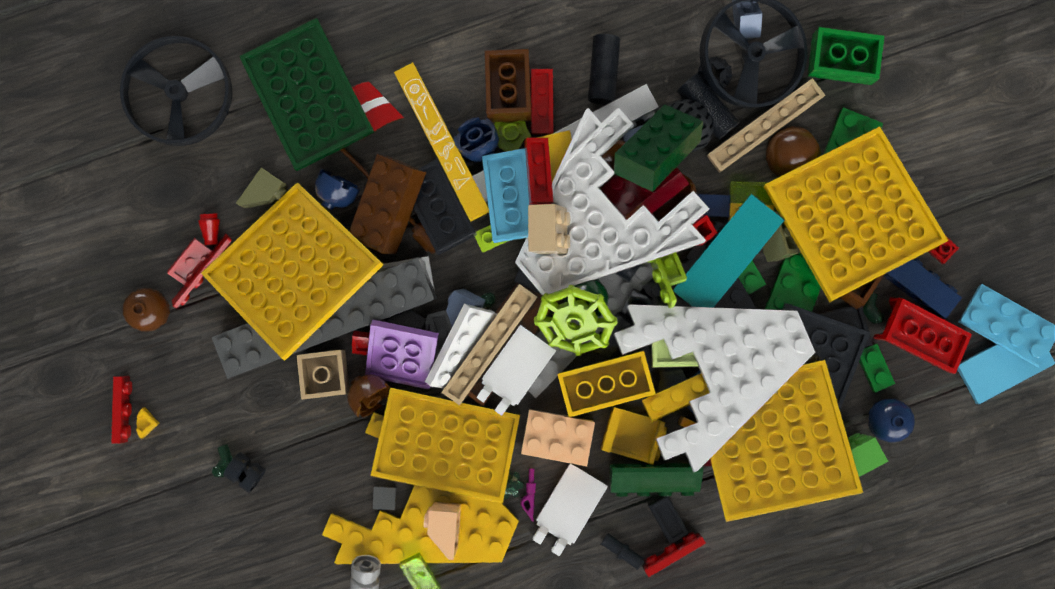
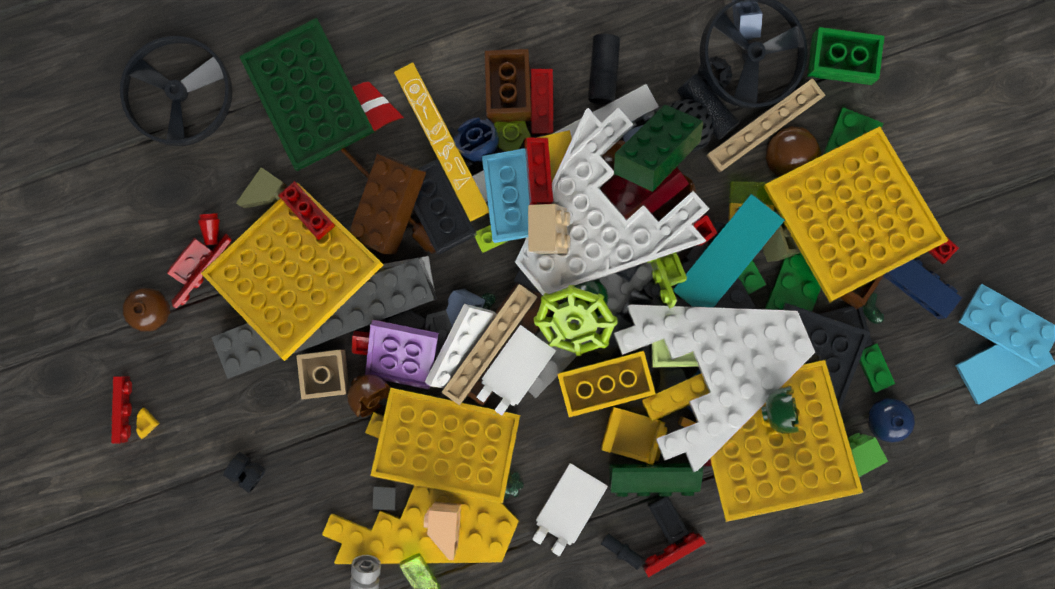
clear green arm [212,444,233,478] -> none
dark blue cylinder [315,169,361,210] -> none
magenta hand [520,468,536,522] -> none
light nougat brick [521,409,595,466] -> none
dark blue tile [697,194,730,218] -> none
red plate [873,297,972,374] -> none
none -> red tile [278,181,335,240]
none -> dark green cylinder [762,387,799,433]

